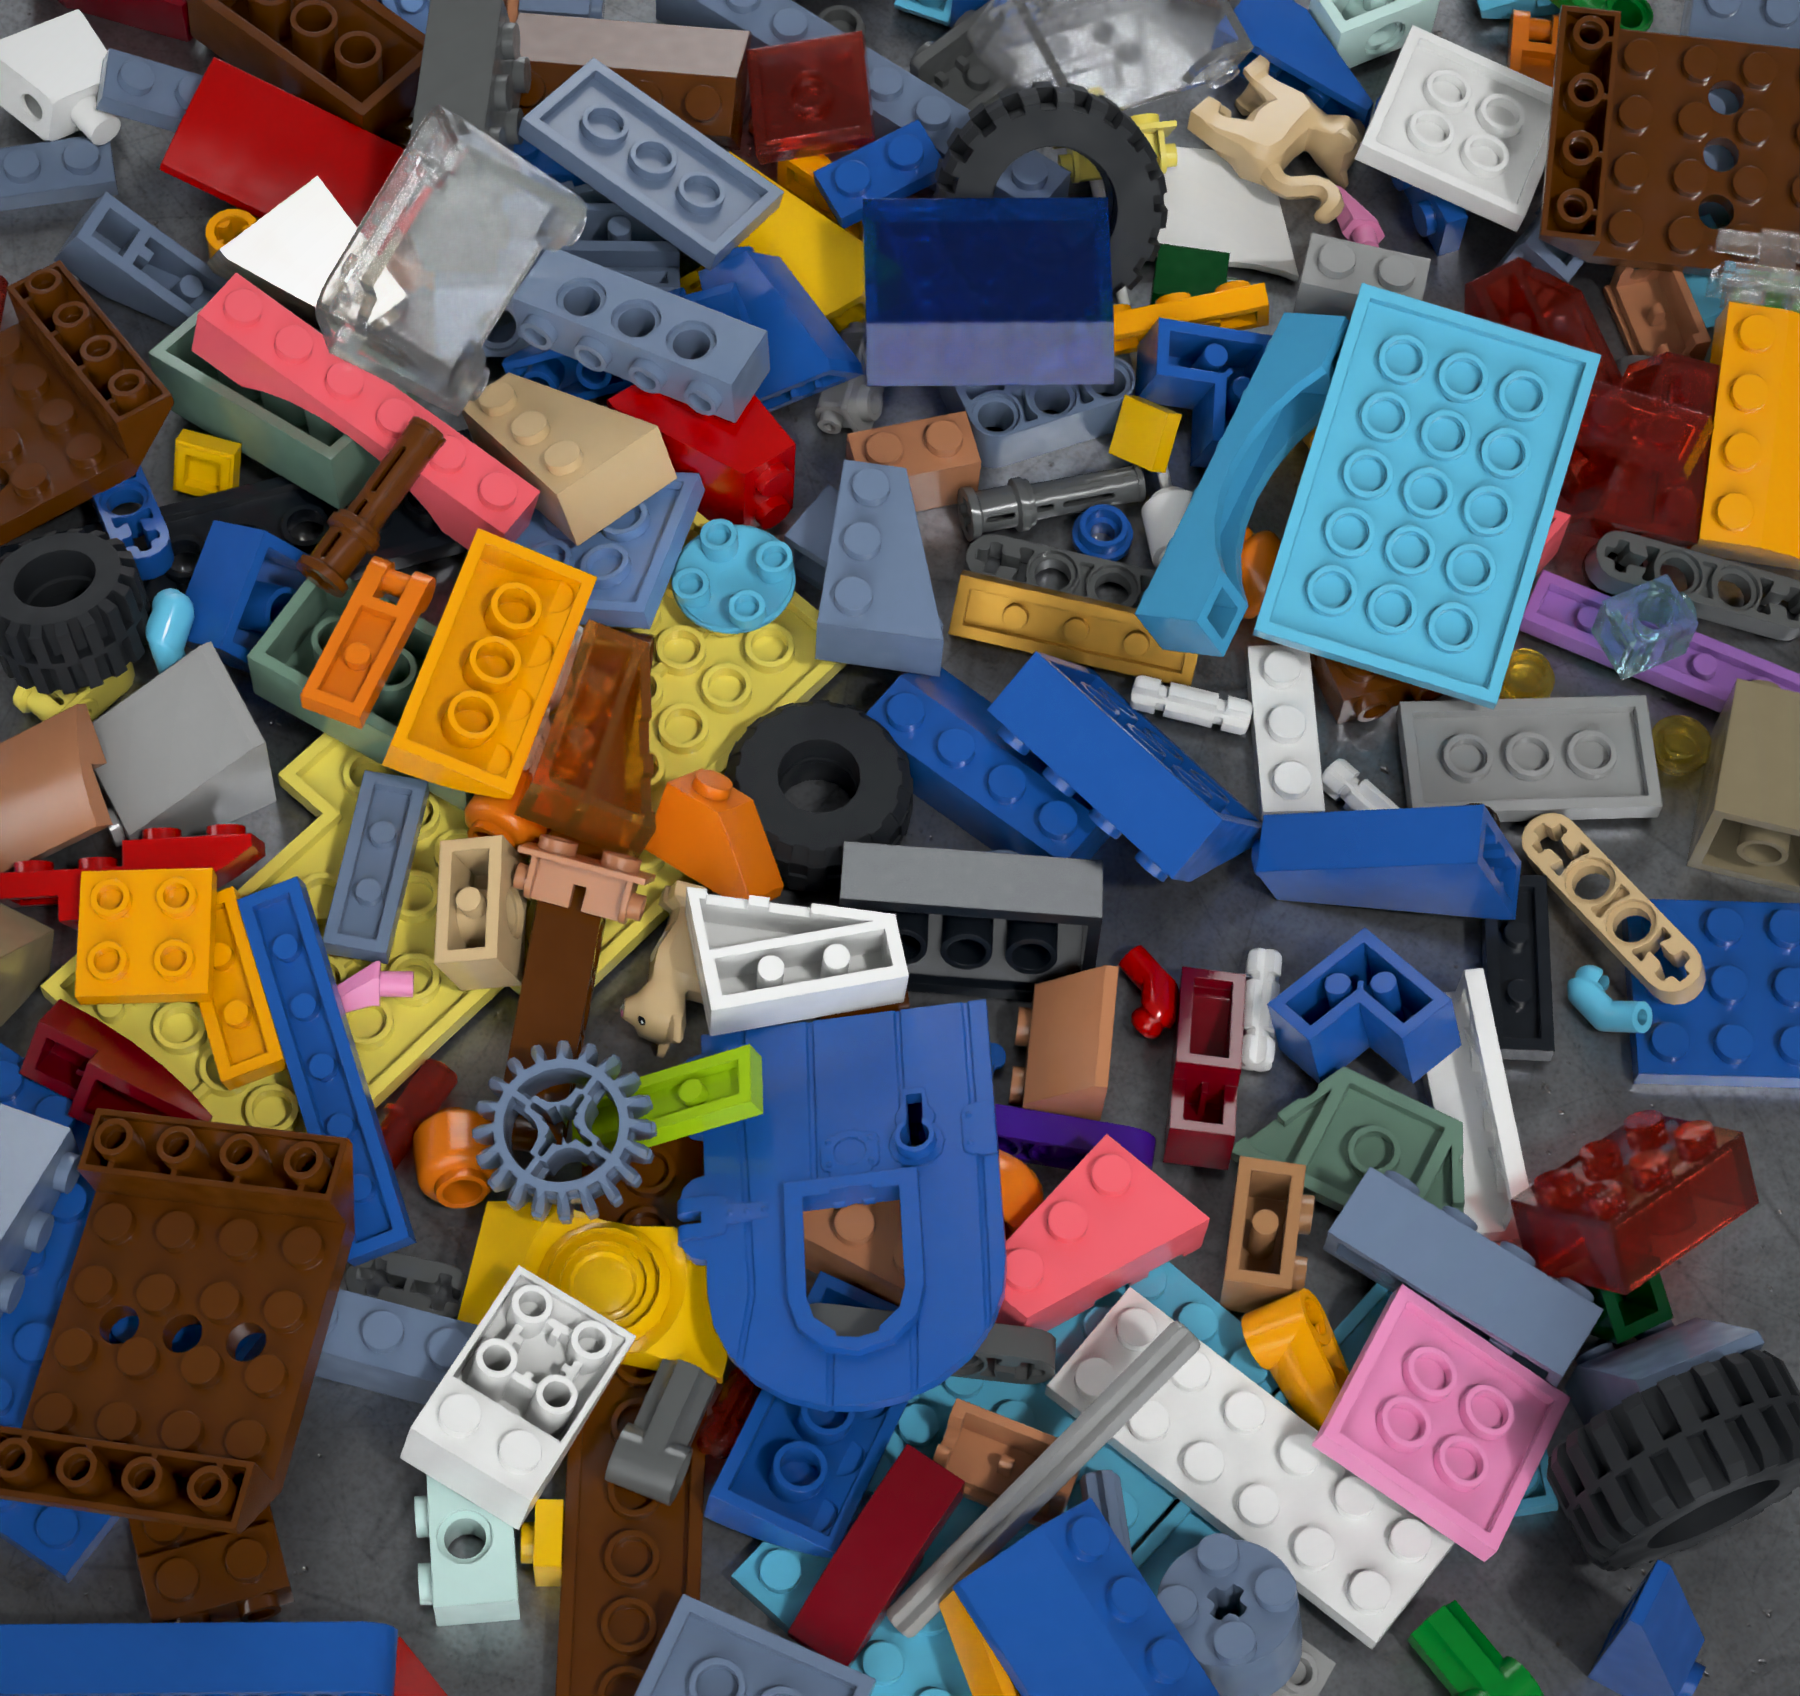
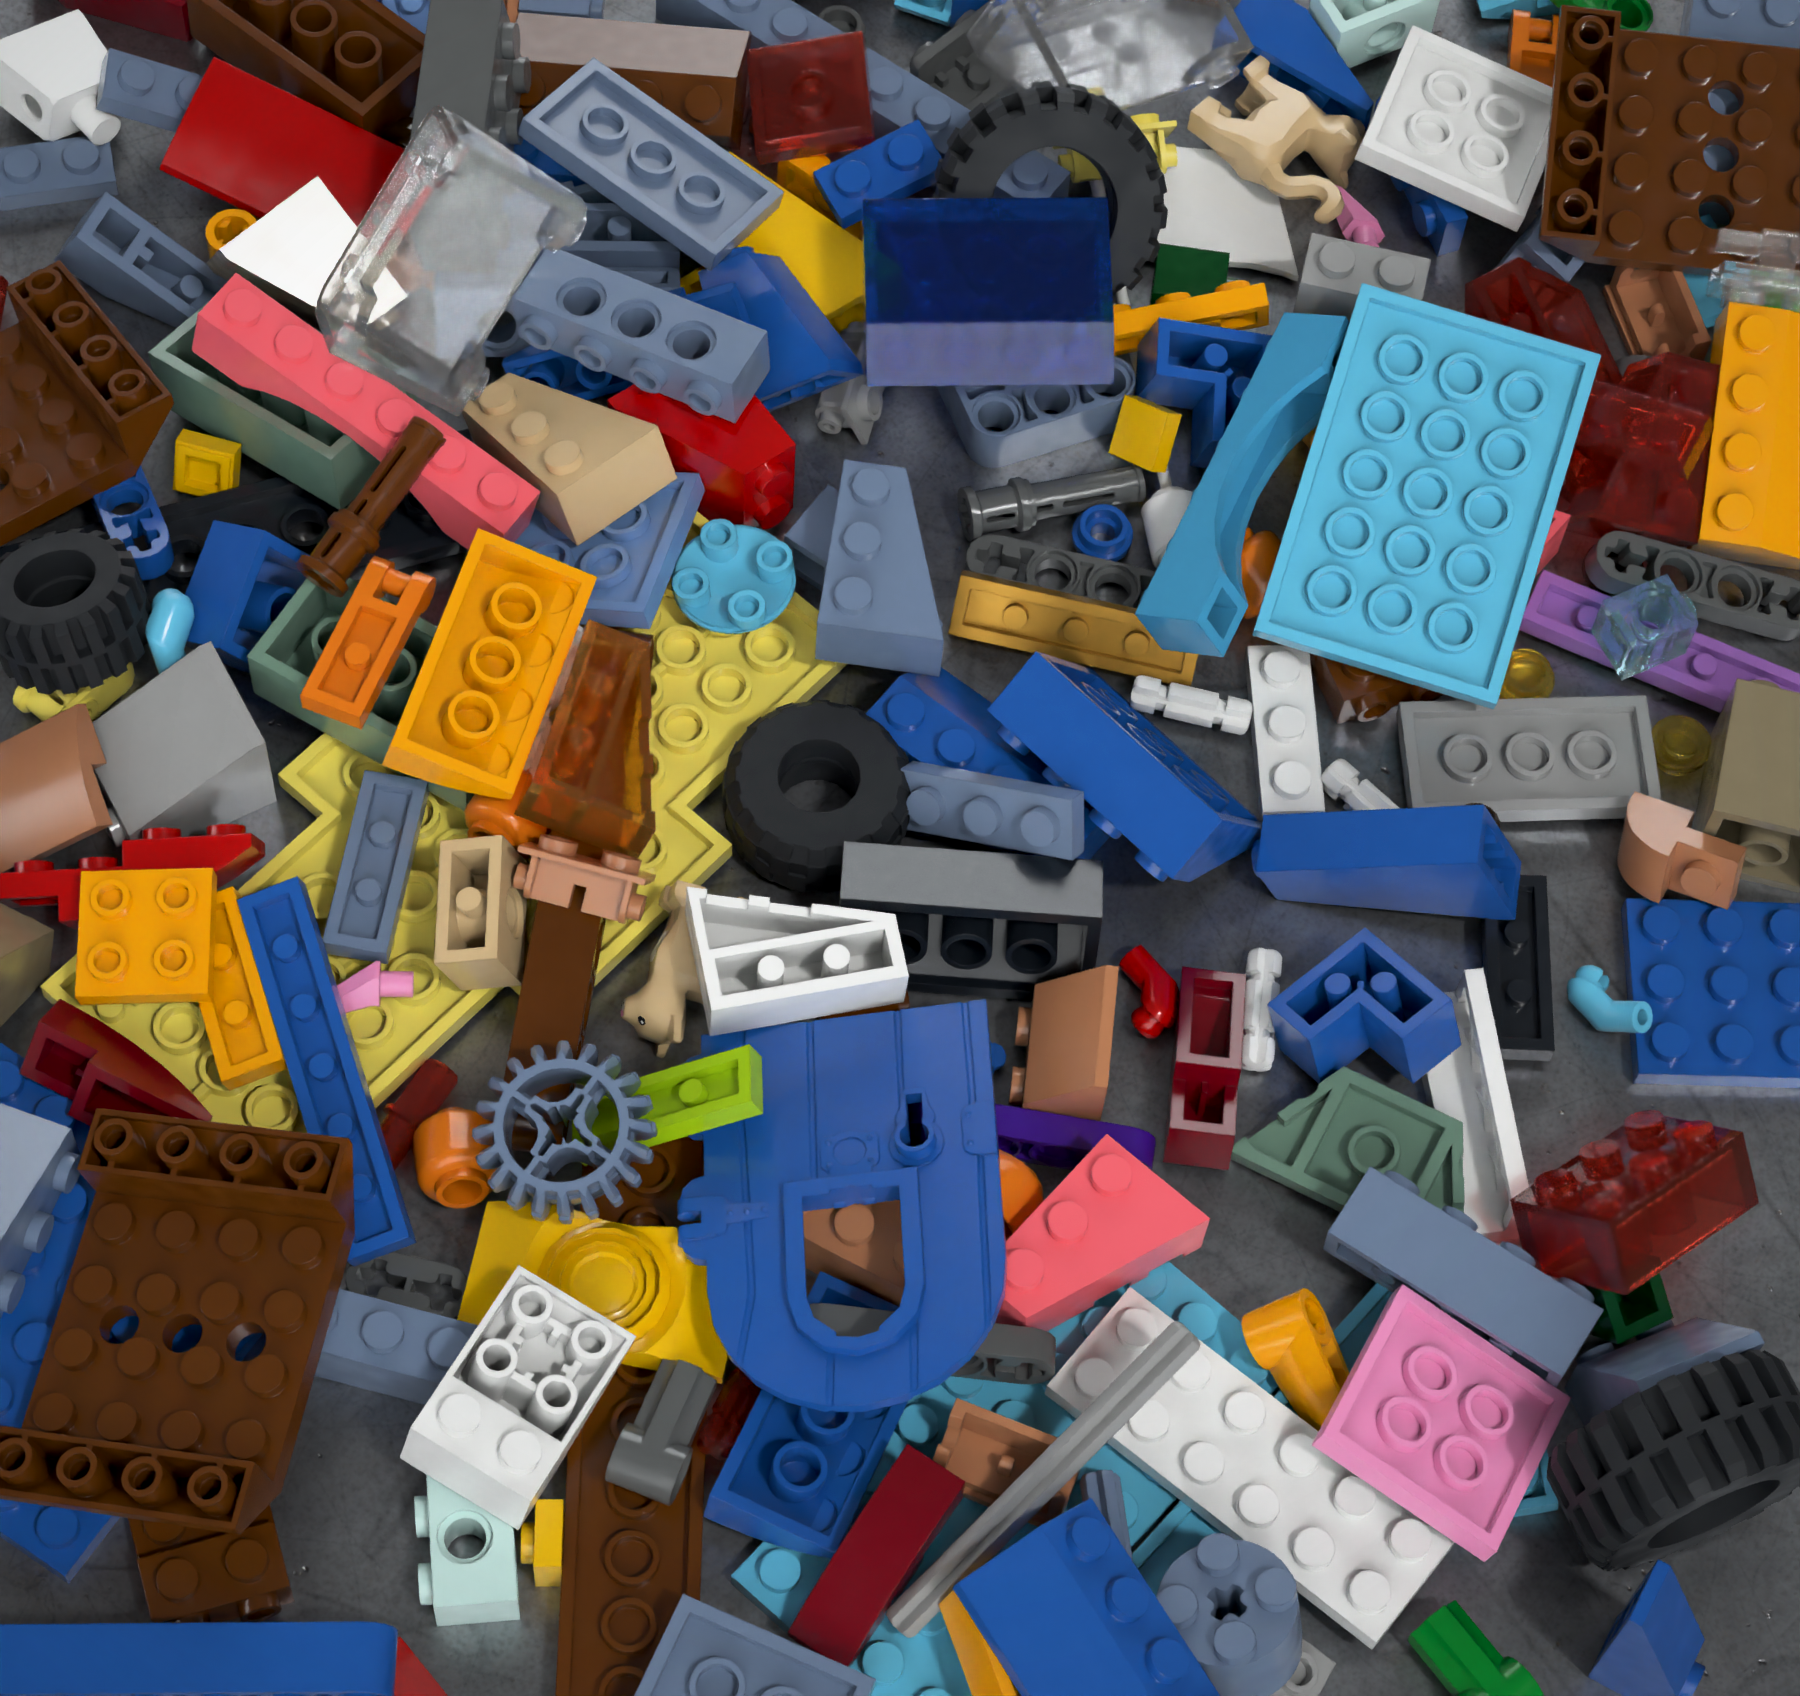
orange slope [643,768,784,901] -> none
nougat brick [845,411,981,512] -> none
medium nougat brick [1220,1156,1315,1313] -> none
tan beam [1521,813,1706,1005] -> none
none -> sand blue plate [901,761,1084,861]
none -> nougat brick [1617,791,1747,910]

